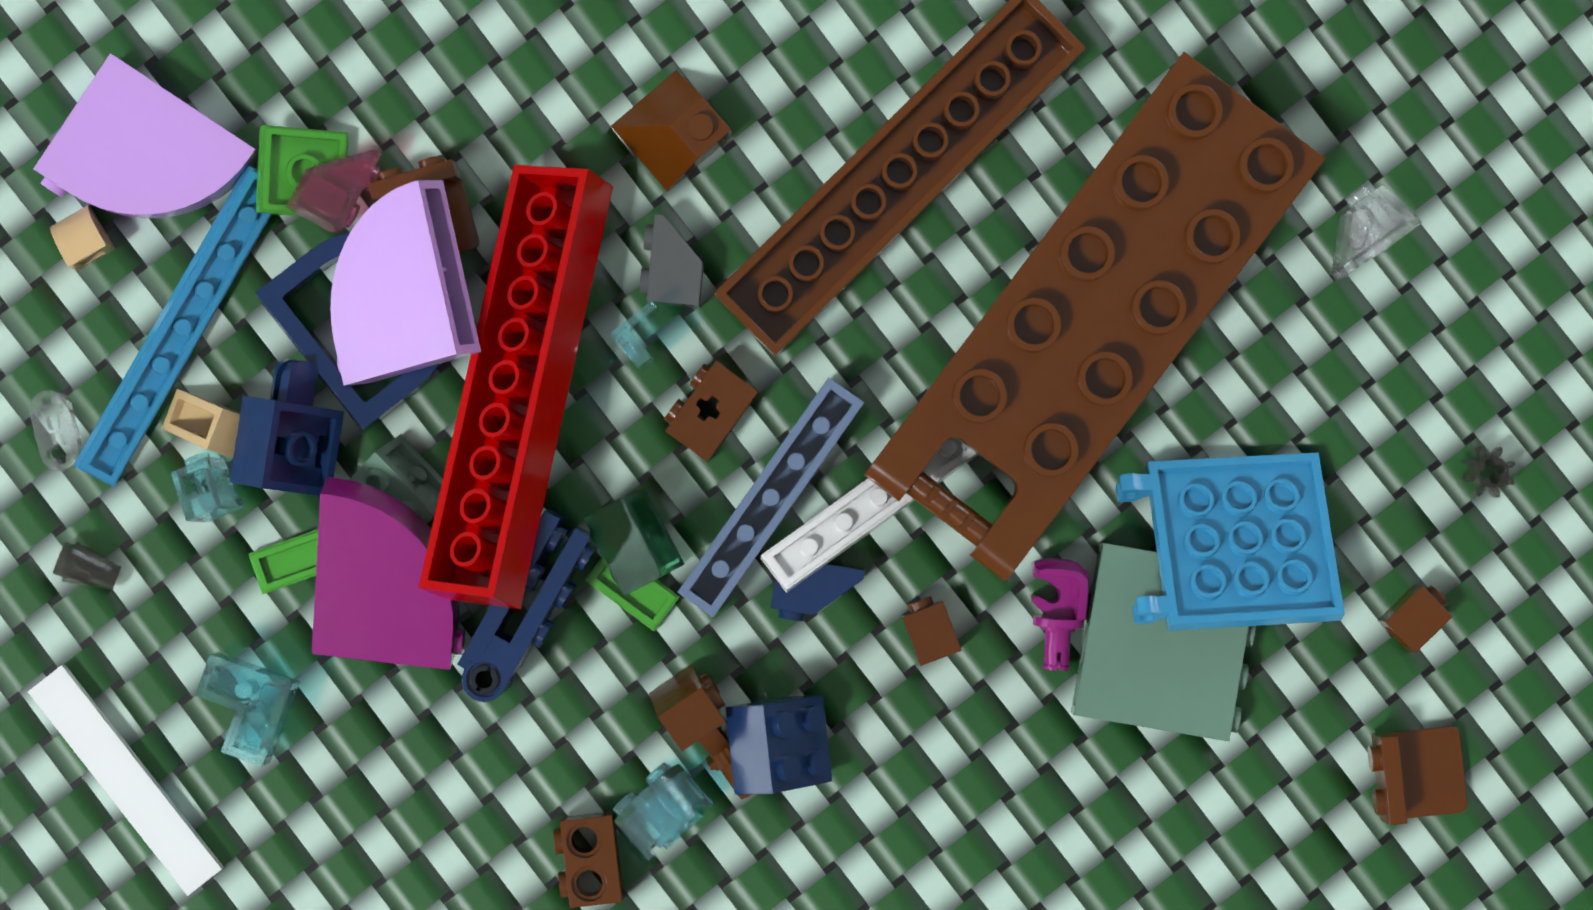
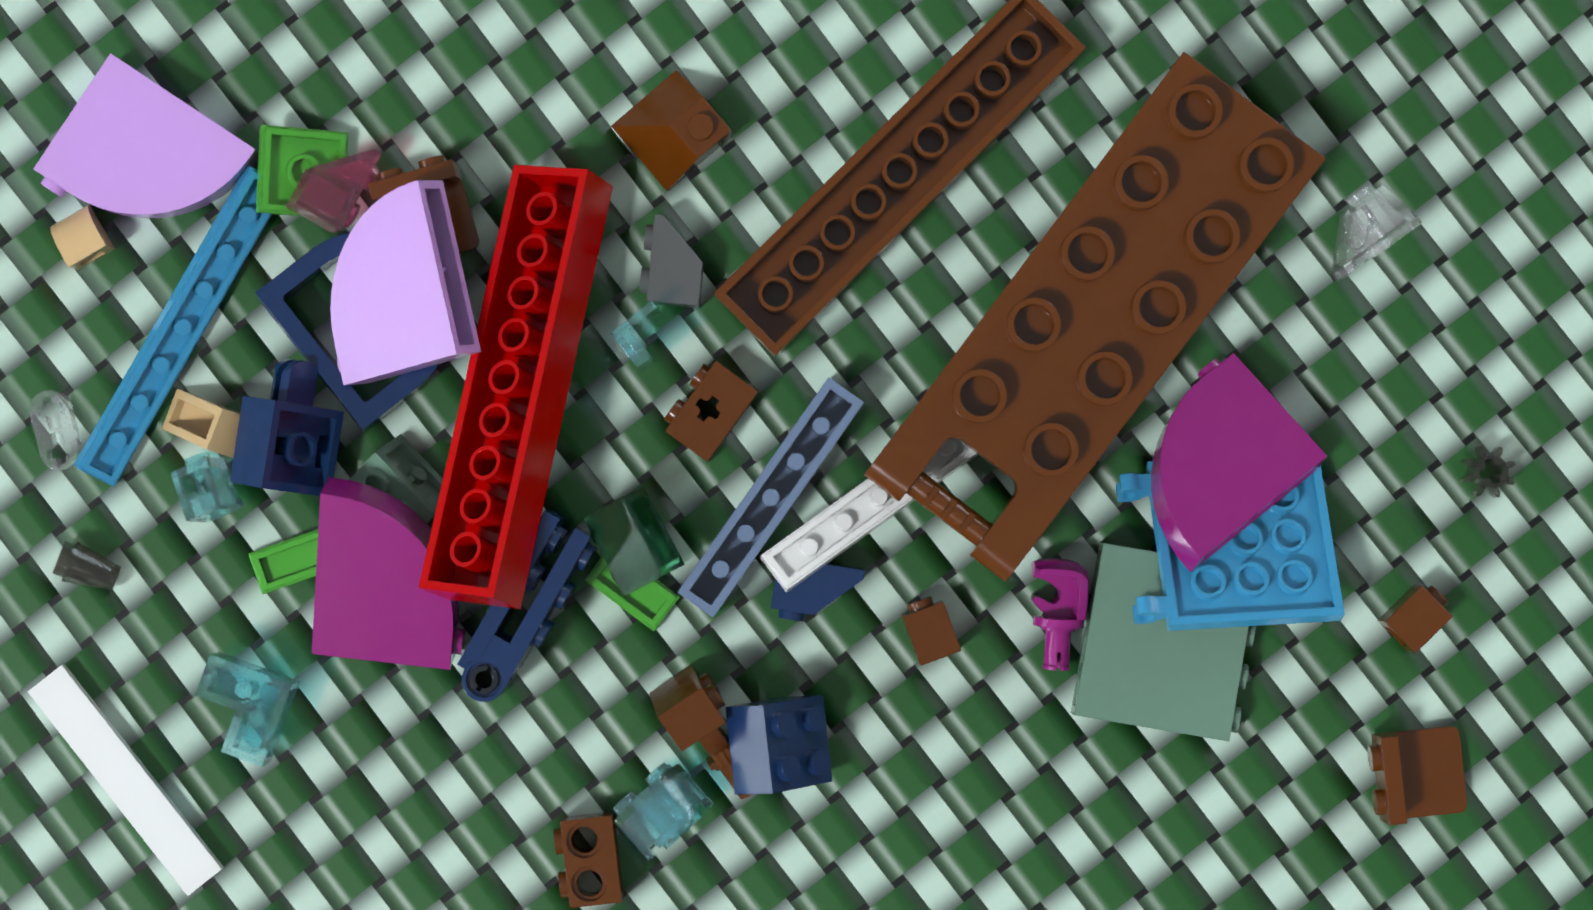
none -> magenta brick [1151,353,1327,573]

